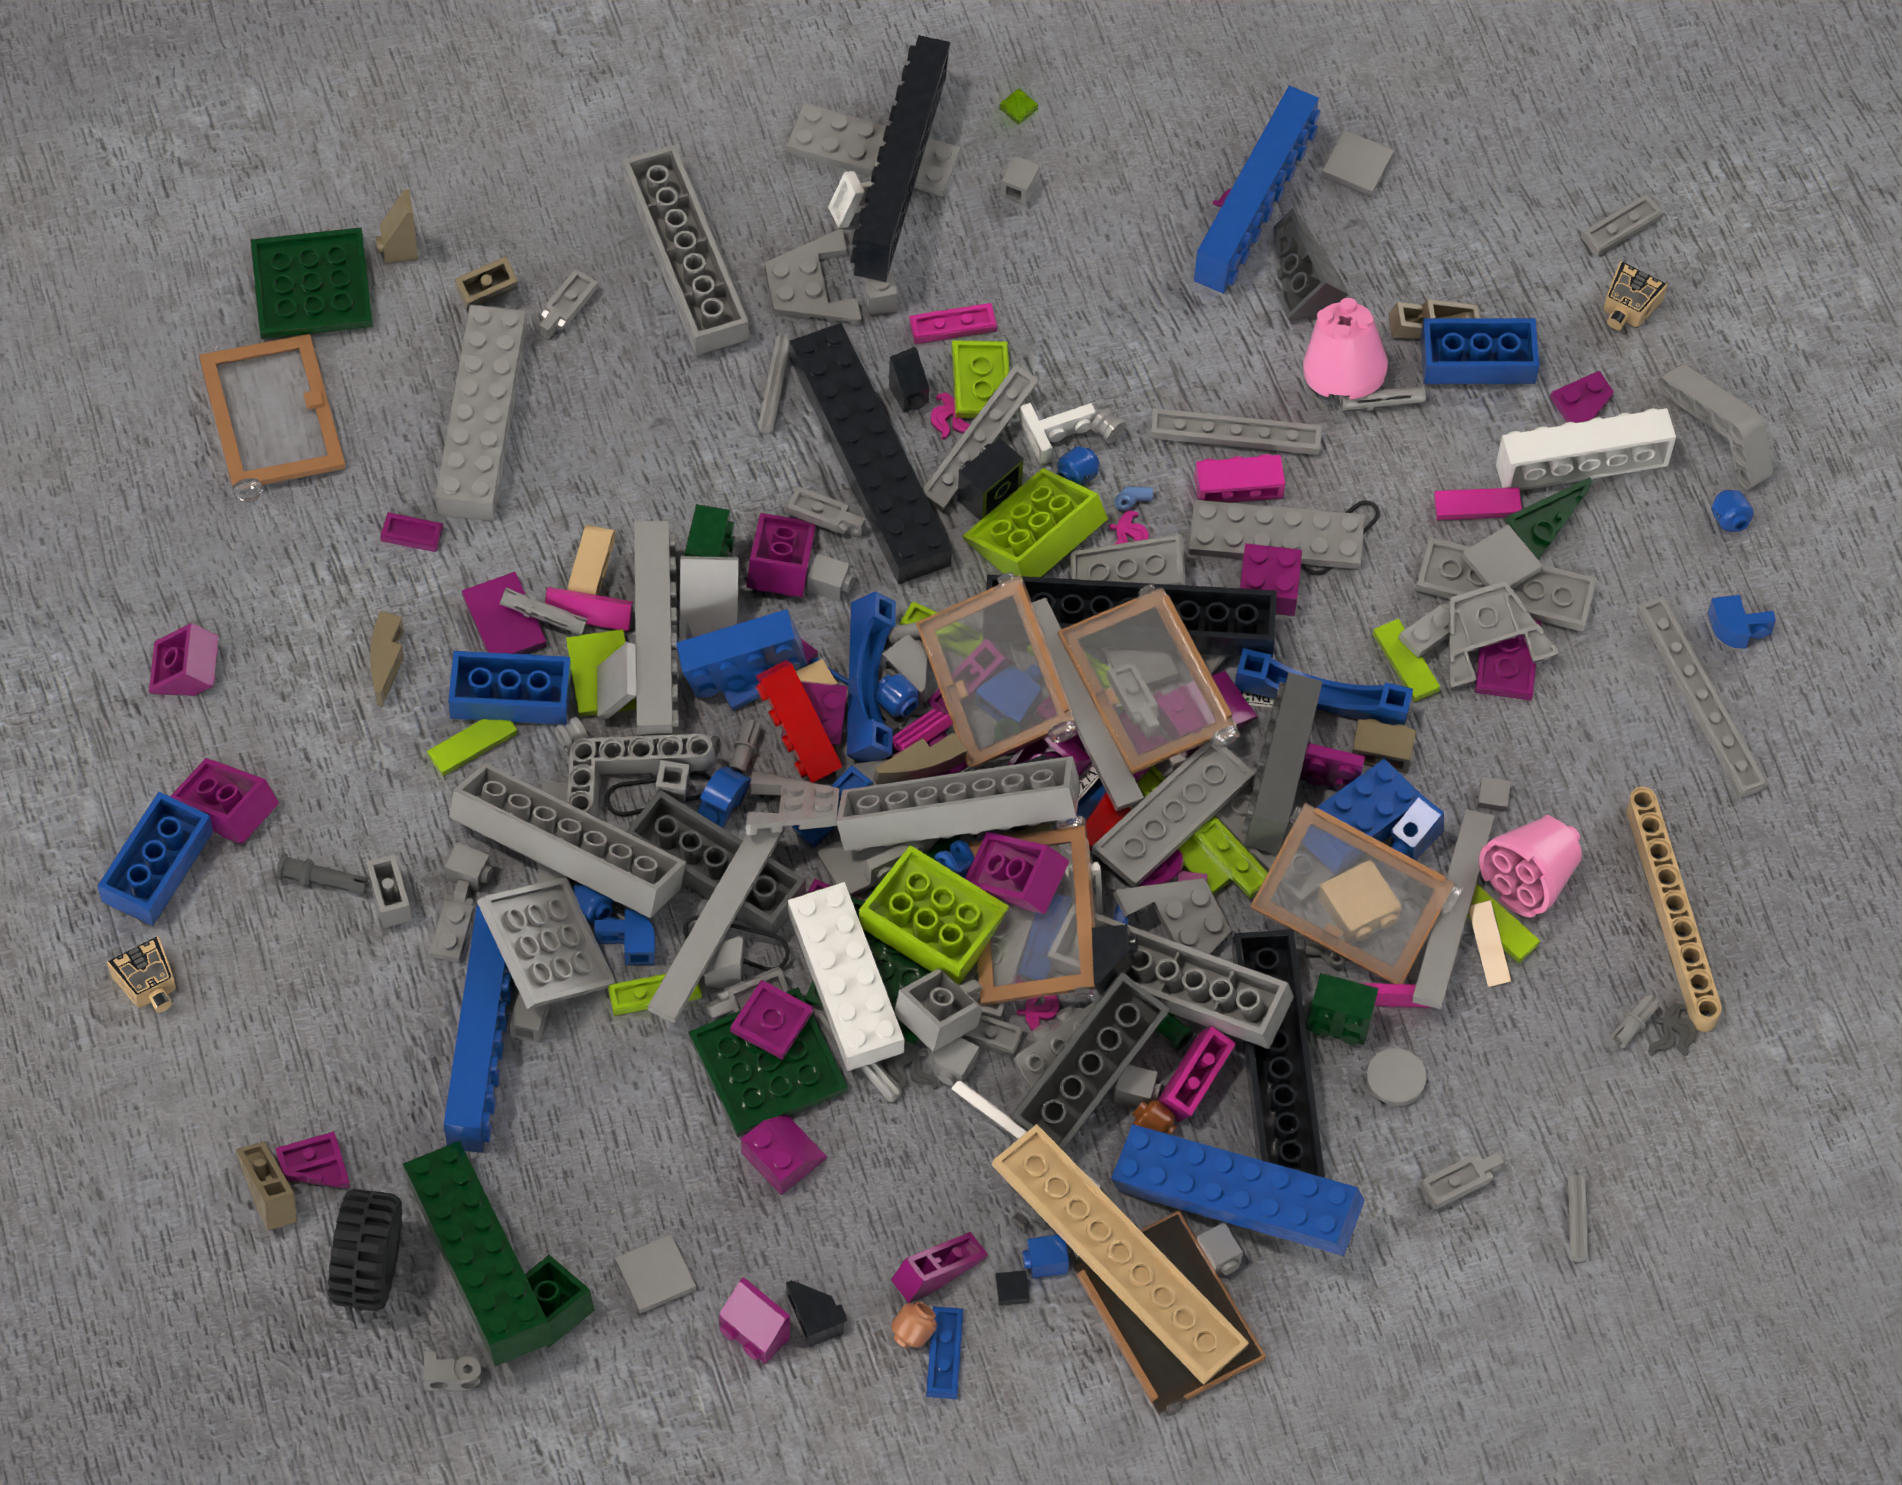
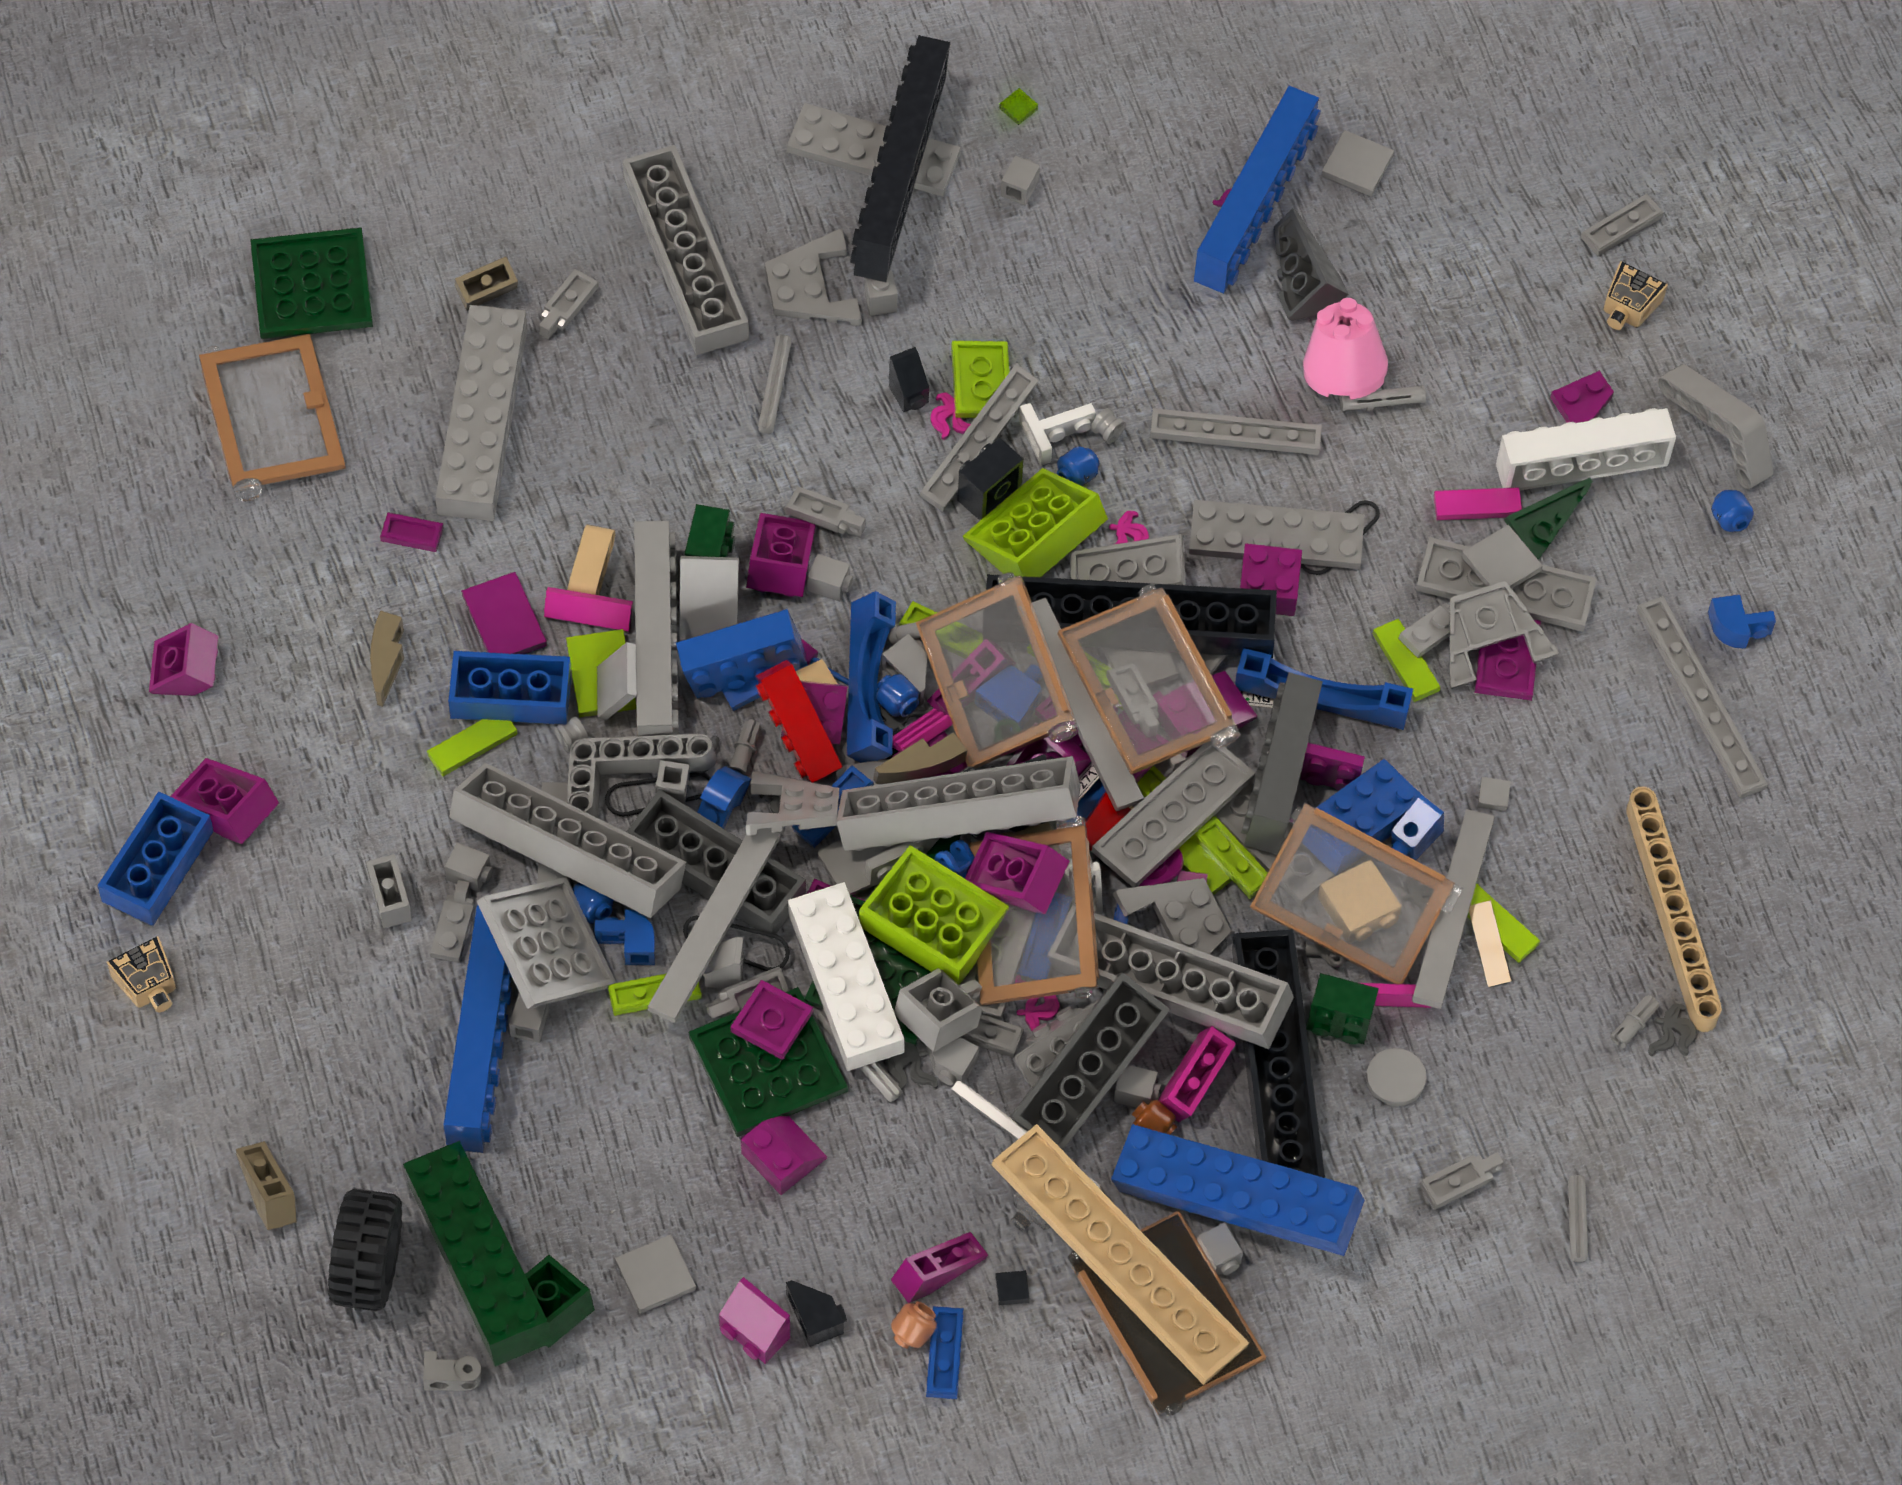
magenta wing [275,1131,351,1189] -> none
dark grey pin [276,853,369,895] -> none
dark tan slope [376,189,418,263] -> none
light grey pin [499,587,588,635] -> none
black brick [789,323,952,585] -> none
white bracket [828,171,874,228] -> none
dark pink tile [909,303,997,344] -> none
blue brick [1022,1234,1069,1279] -> none
black slope [1092,924,1138,995] -> none
medium blue arm [1114,486,1153,511] -> none
dark green bush [1154,1012,1194,1050] -> none
dark pink brick [1194,454,1285,503] -> none
dark tan brick [1352,719,1416,774] -> none
dark tan slope [1388,299,1480,339] -> none
blue brick [1420,318,1539,384] -> none
bright pink cone [1479,815,1582,917] -> none

